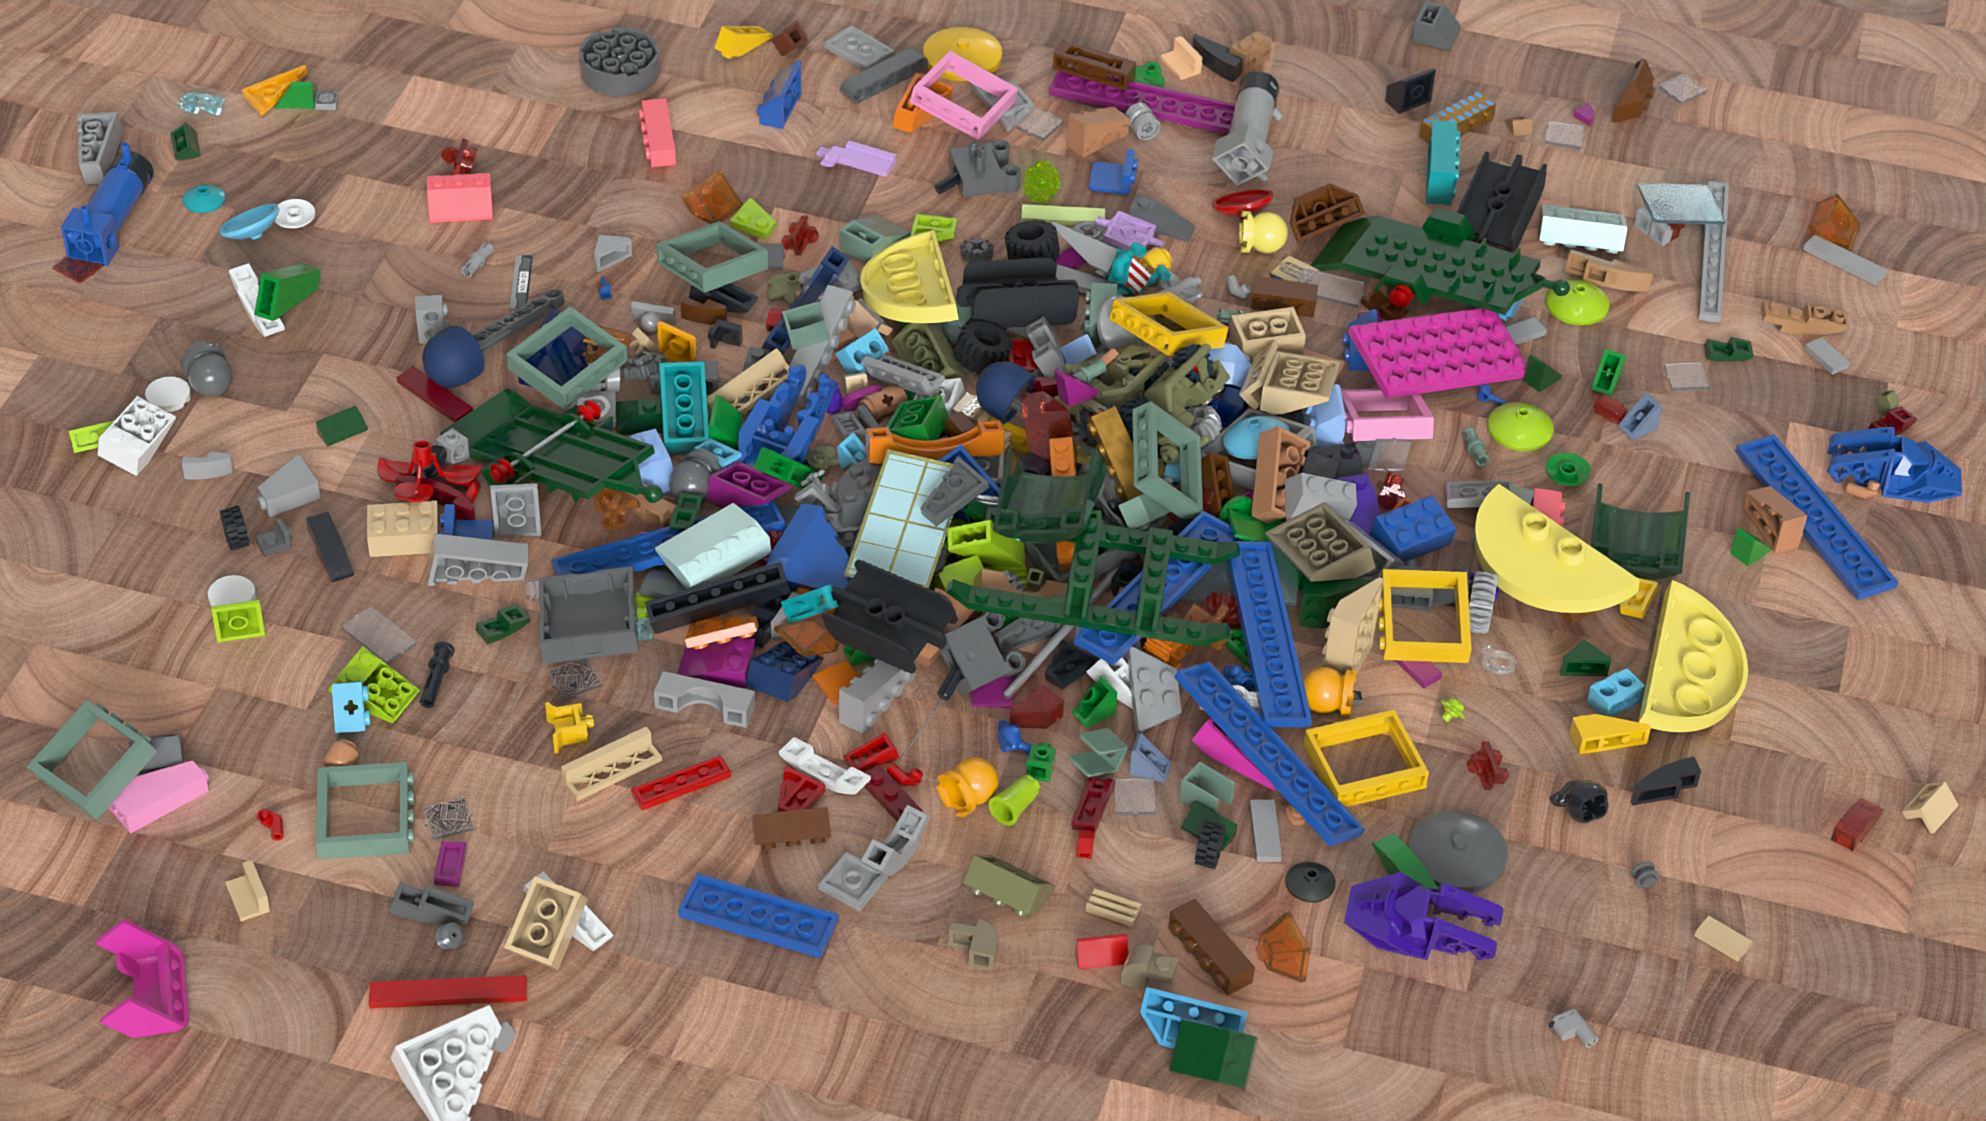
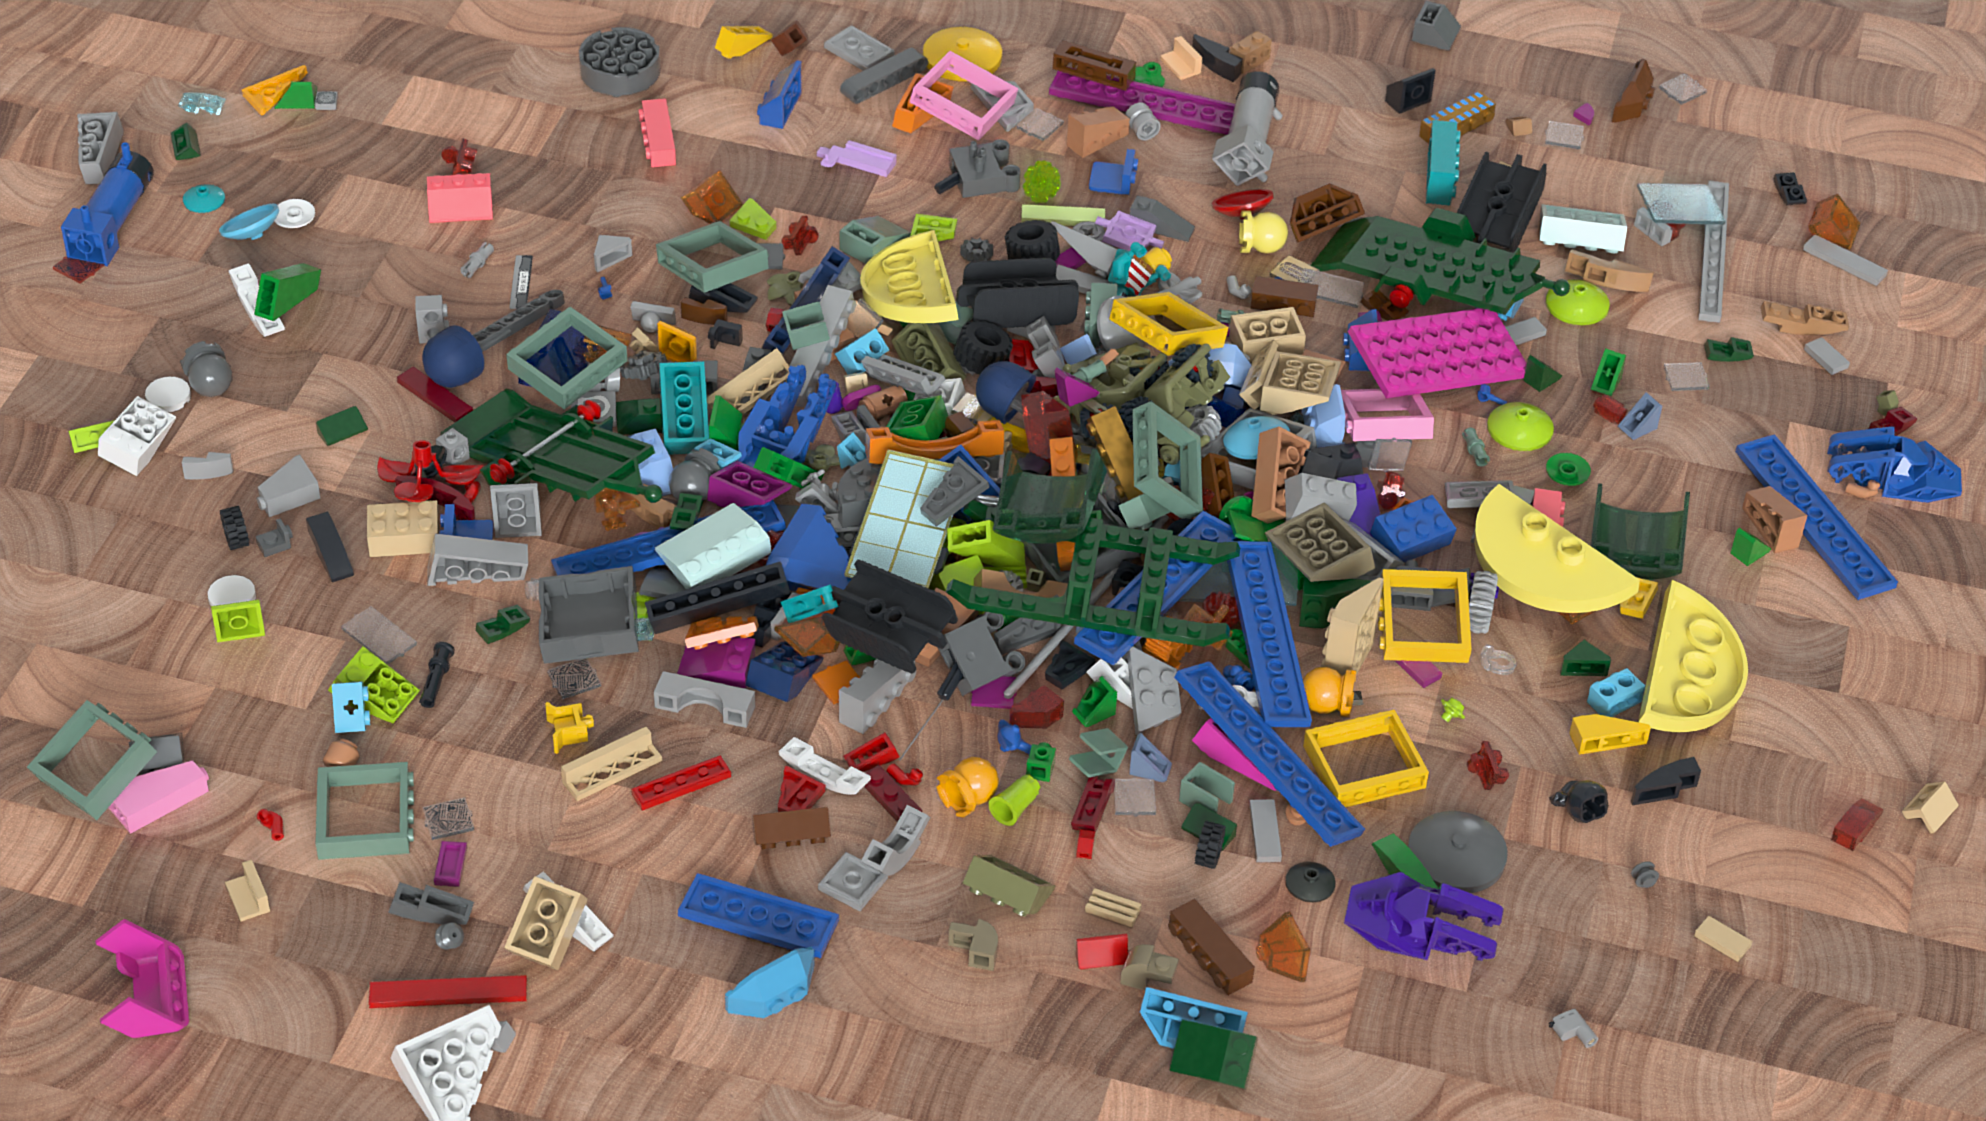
none -> dark azure wedge [725,947,814,1018]
none -> black slope [1773,172,1807,205]

